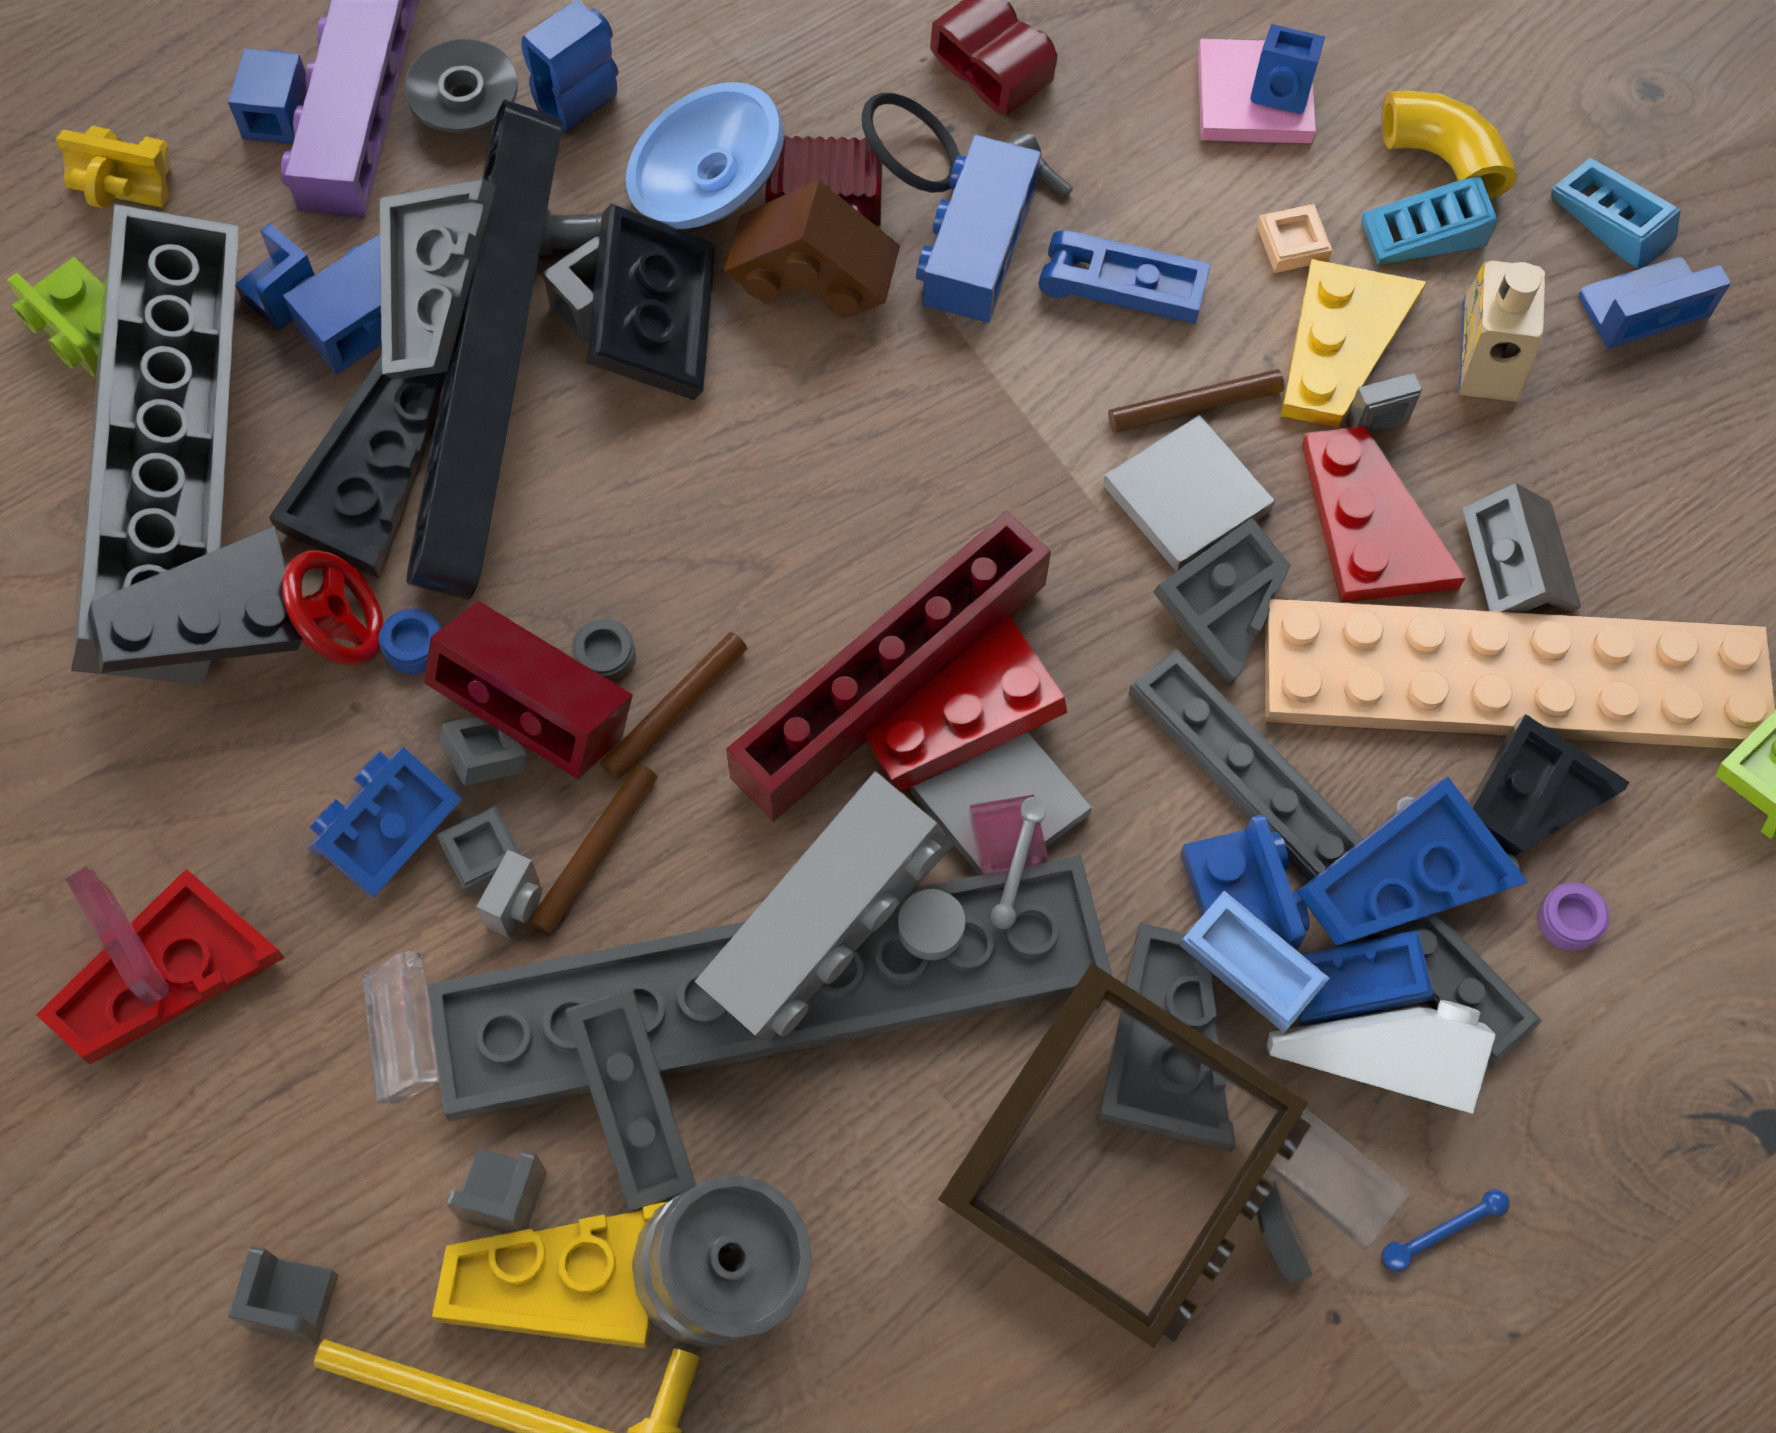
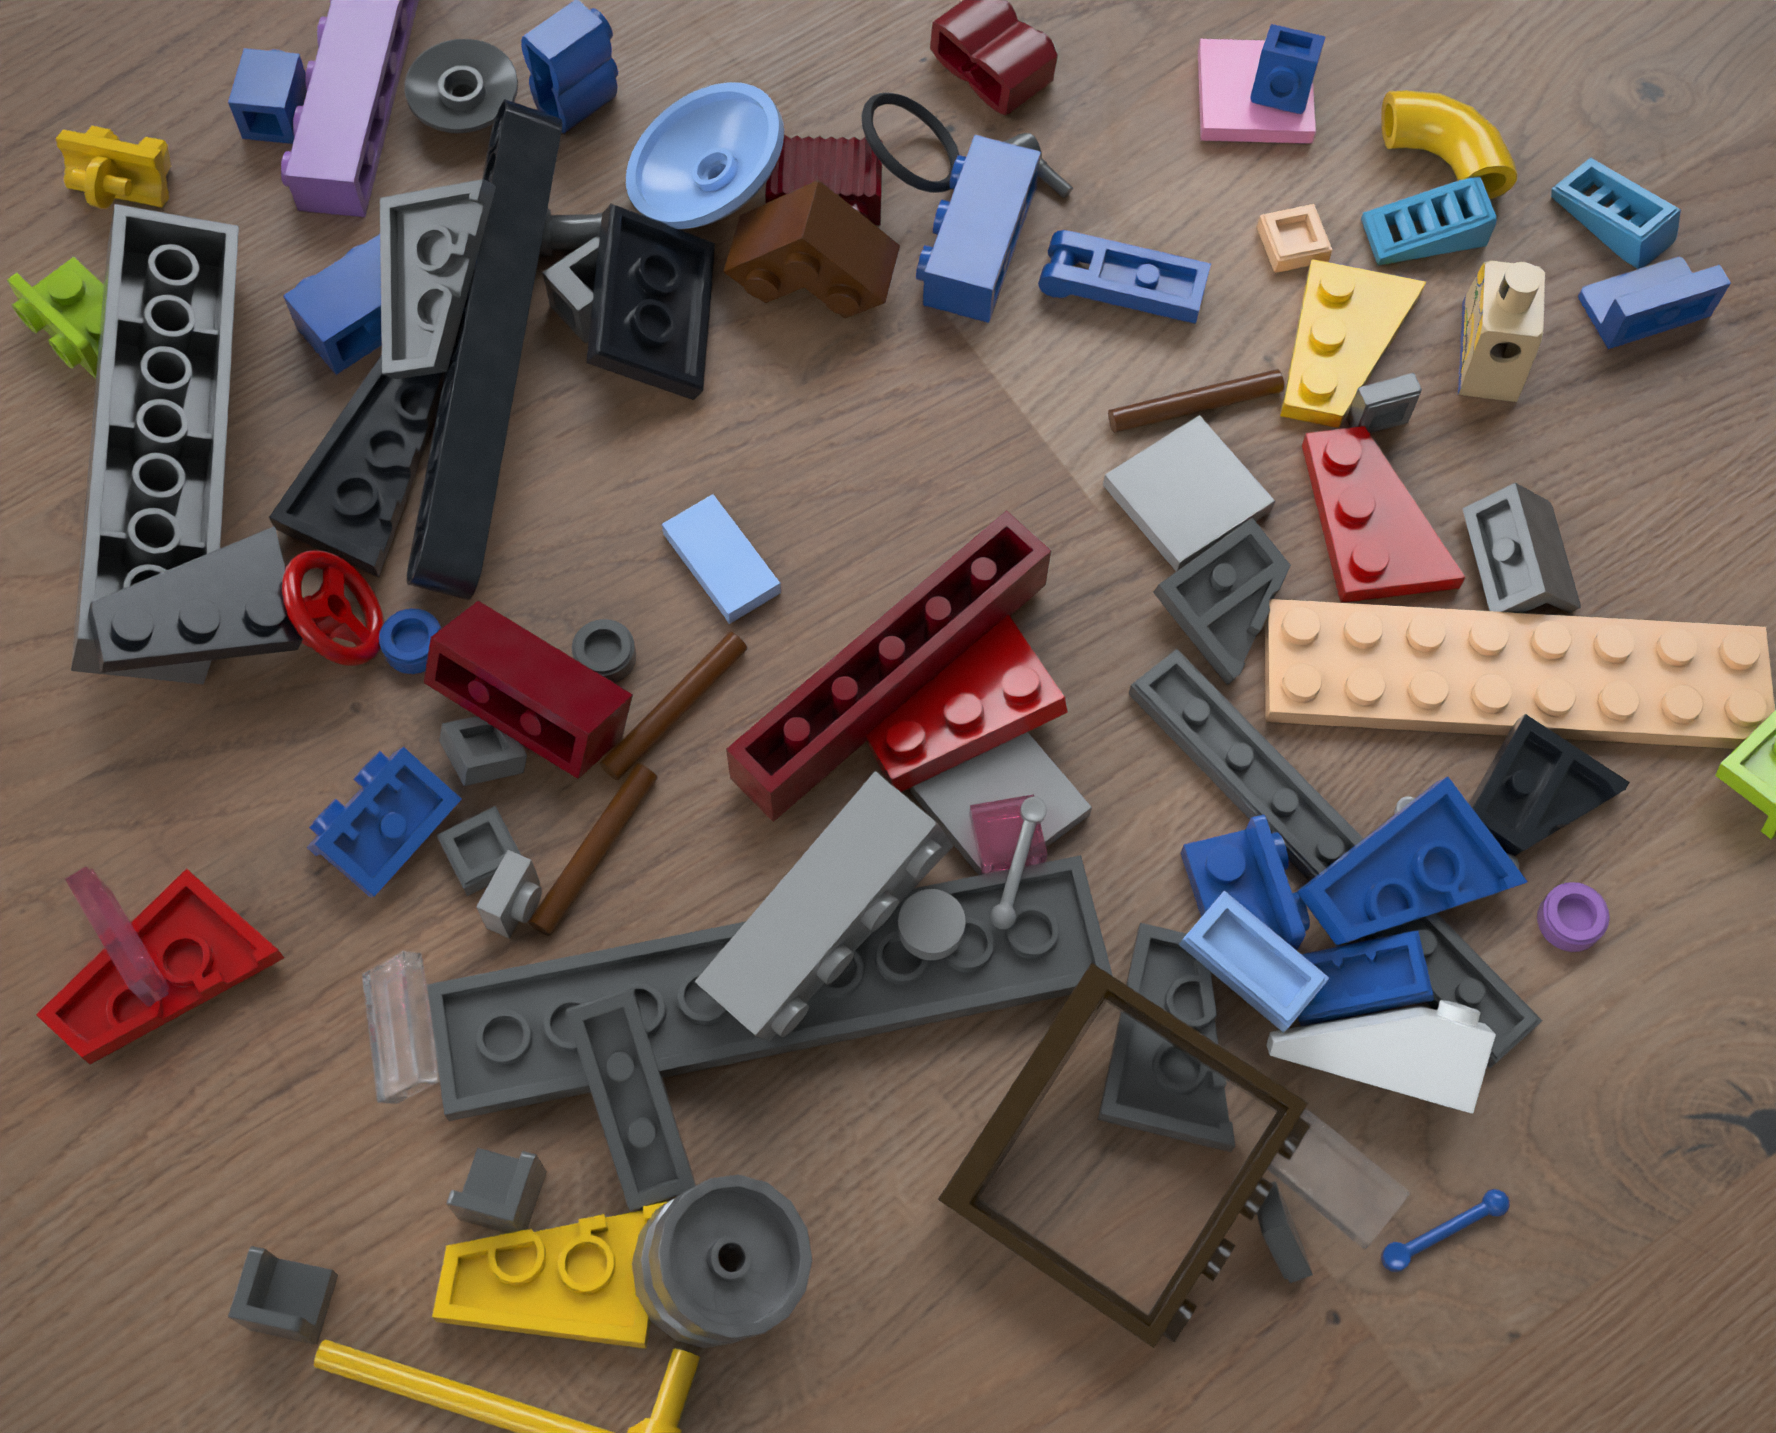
blue panel [235,223,315,331] -> none
none -> light blue tile [662,494,781,624]

